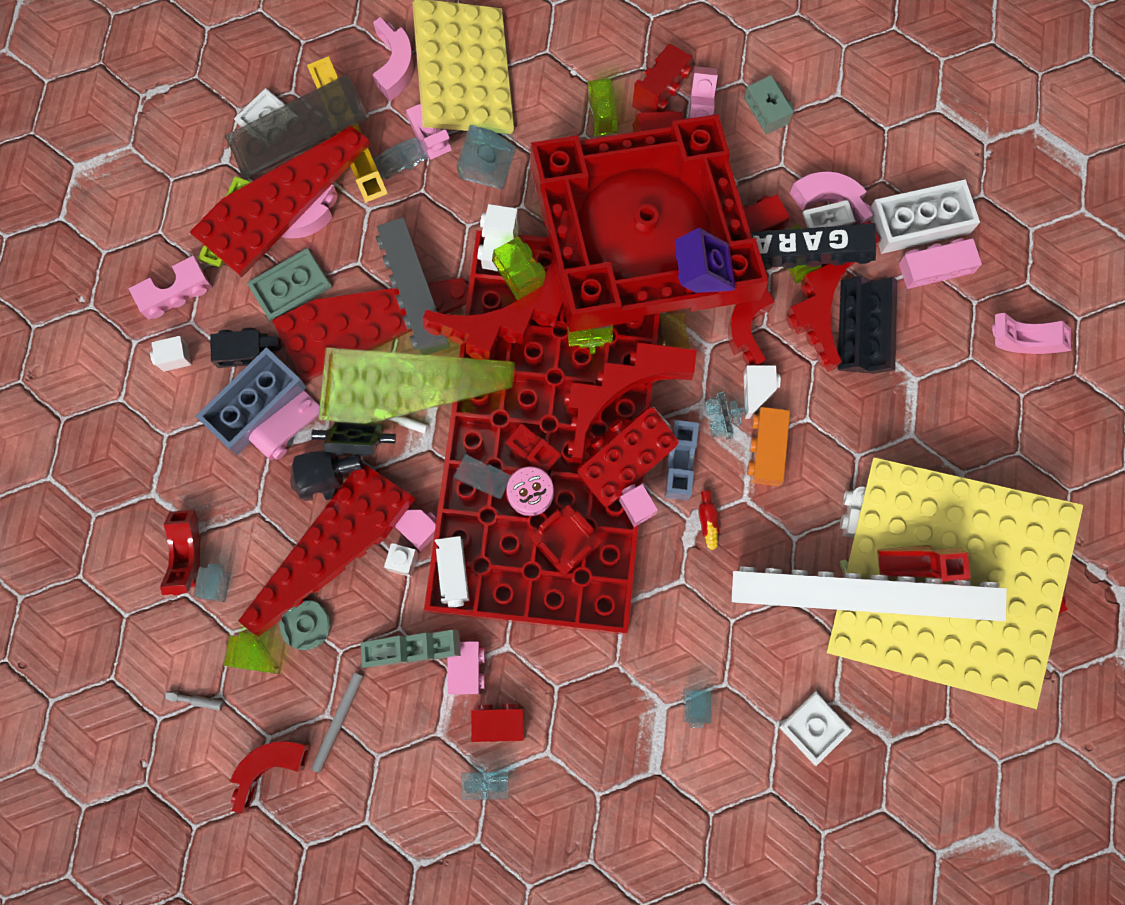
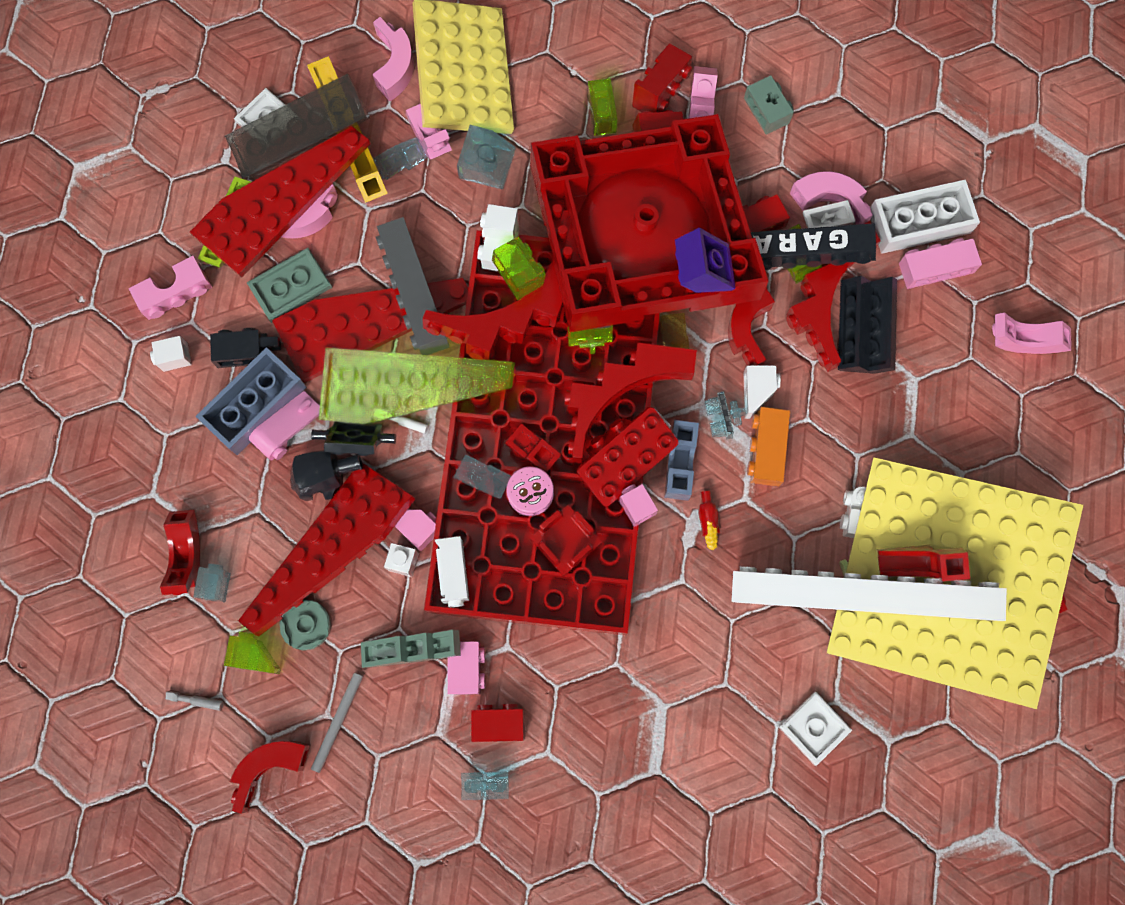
clear light blue brick [682,690,712,728] -> none

